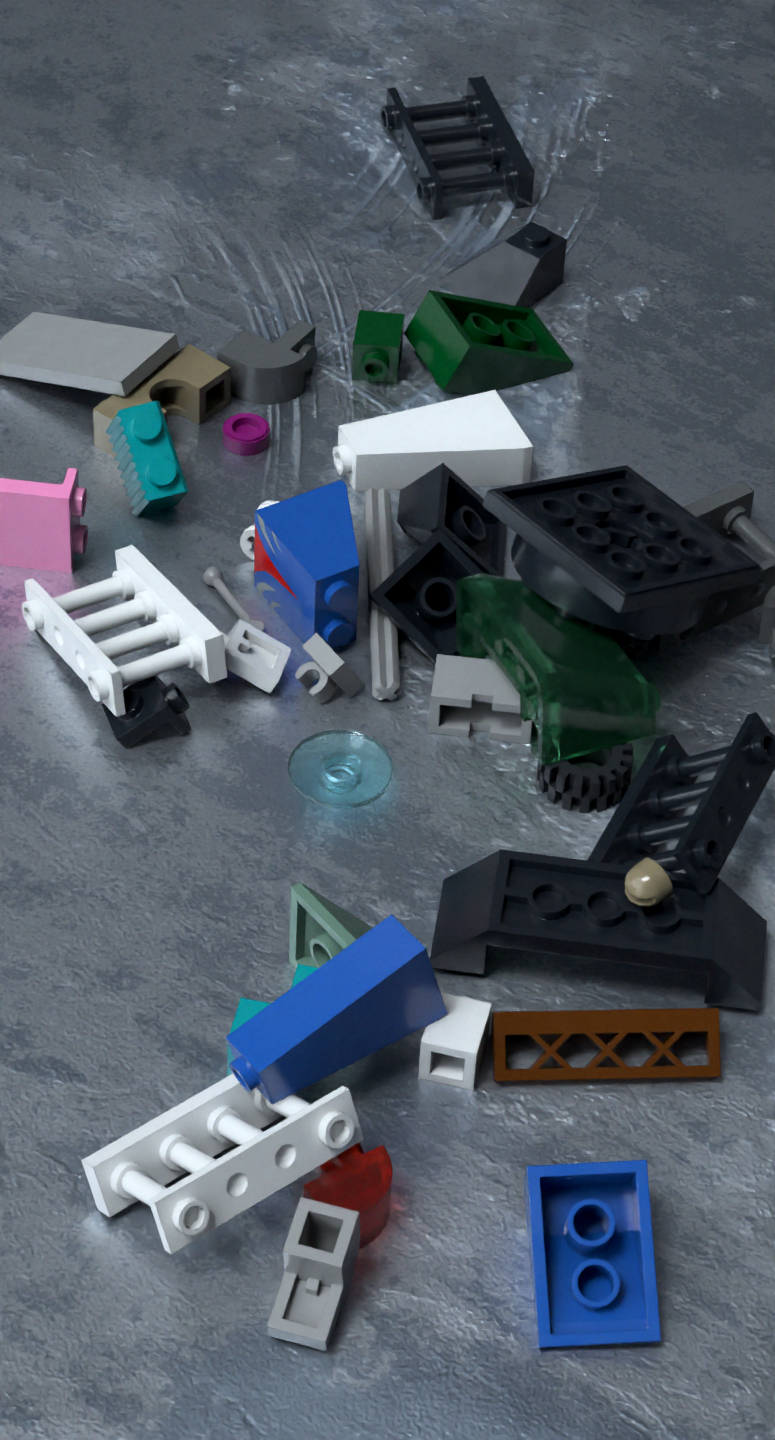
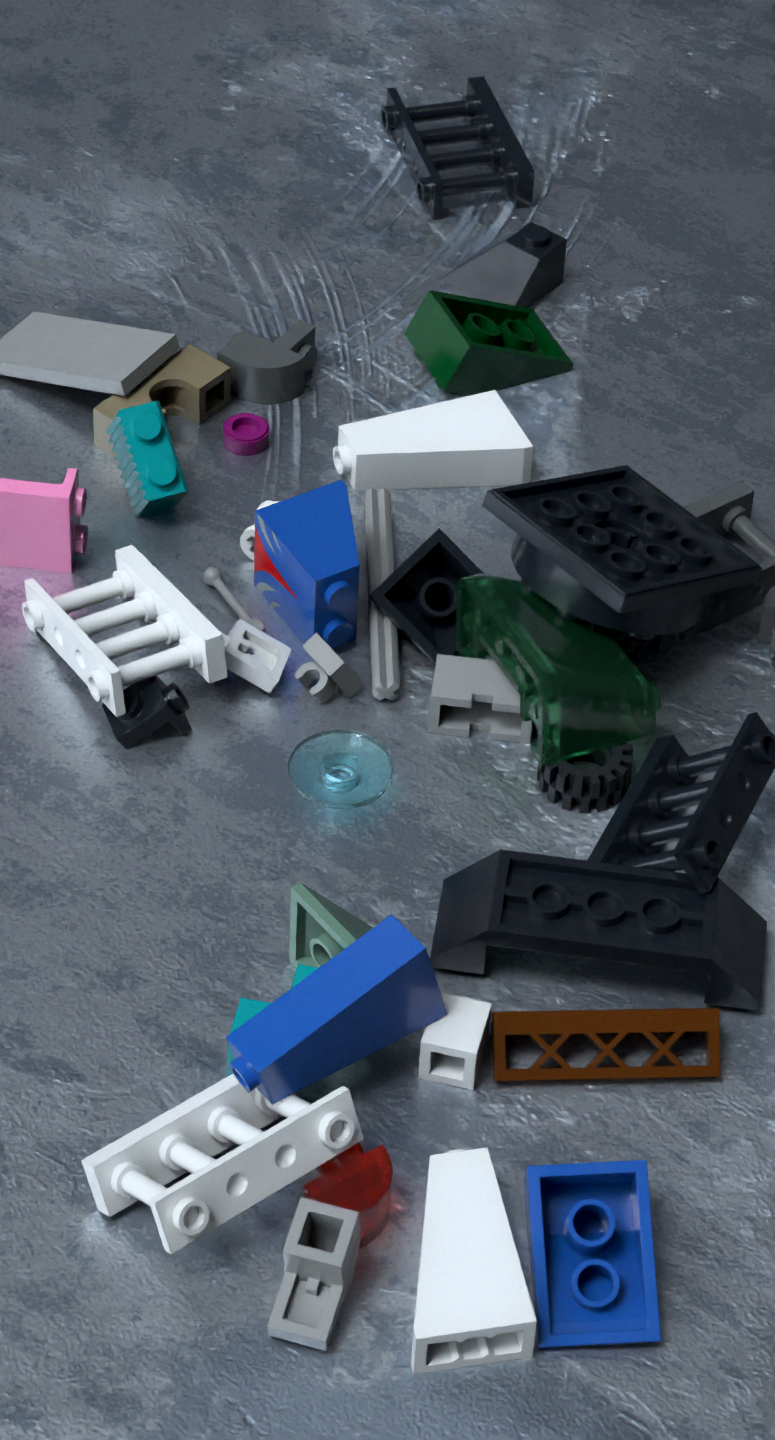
dark green brick [352,310,405,384] -> none
black slope [397,463,507,587] -> none
dark tan hinge [625,858,673,907] -> none
none -> white slope [411,1147,537,1375]

